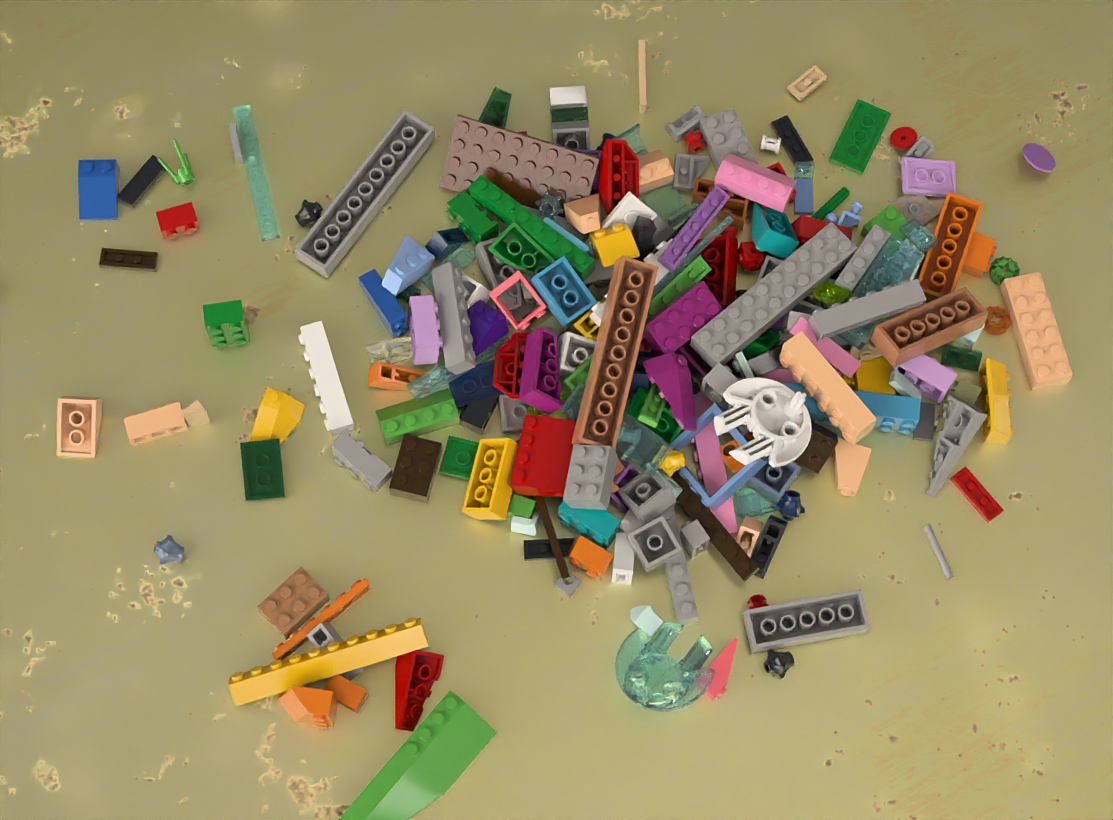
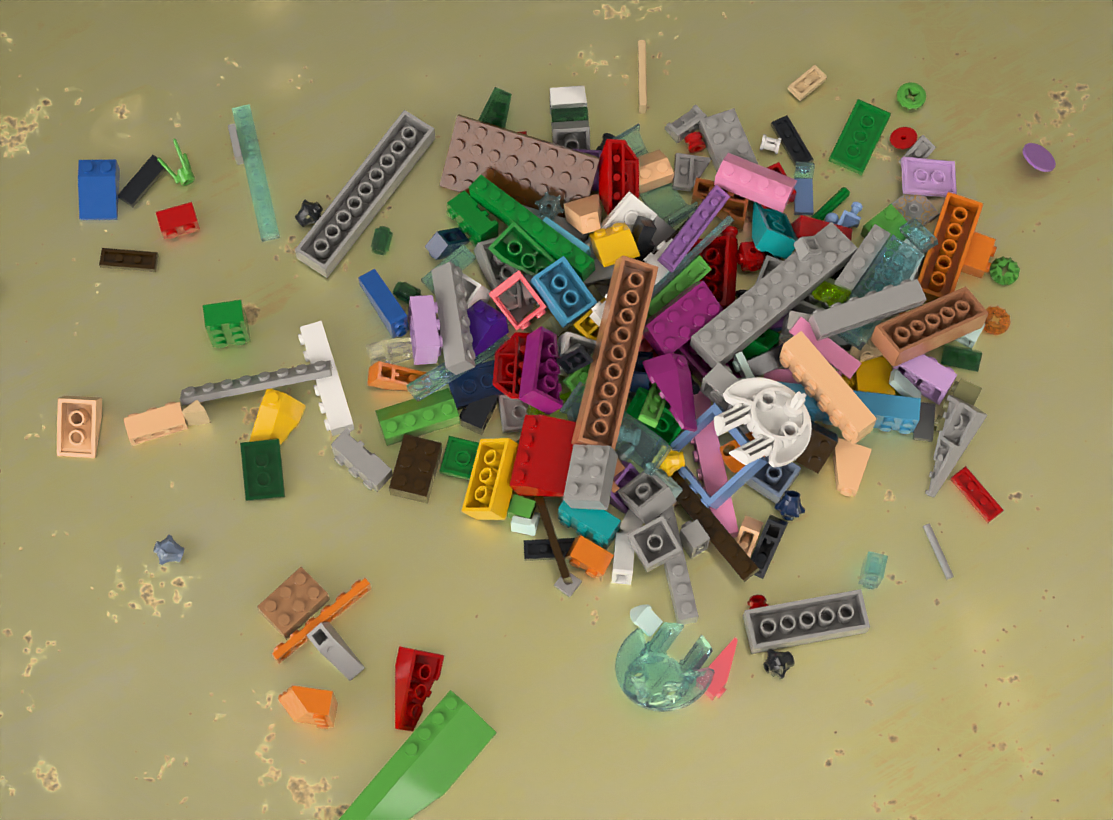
yellow brick [228,617,428,706] -> none
orange piece [324,674,370,713] -> none
light blue wedge [381,235,435,296] -> none
clear light blue slope [733,487,780,519] -> none
yellow slope [979,358,1013,443] -> none
light nougat brick [1000,272,1073,391] -> none
none -> light grey plate [180,360,332,406]
none -> clear green brick [371,226,393,255]
none -> black slope [556,342,594,375]
none -> light grey slope [794,236,822,260]
none -> clear light blue brick [858,551,888,589]
none -> bright green gear [897,82,926,110]

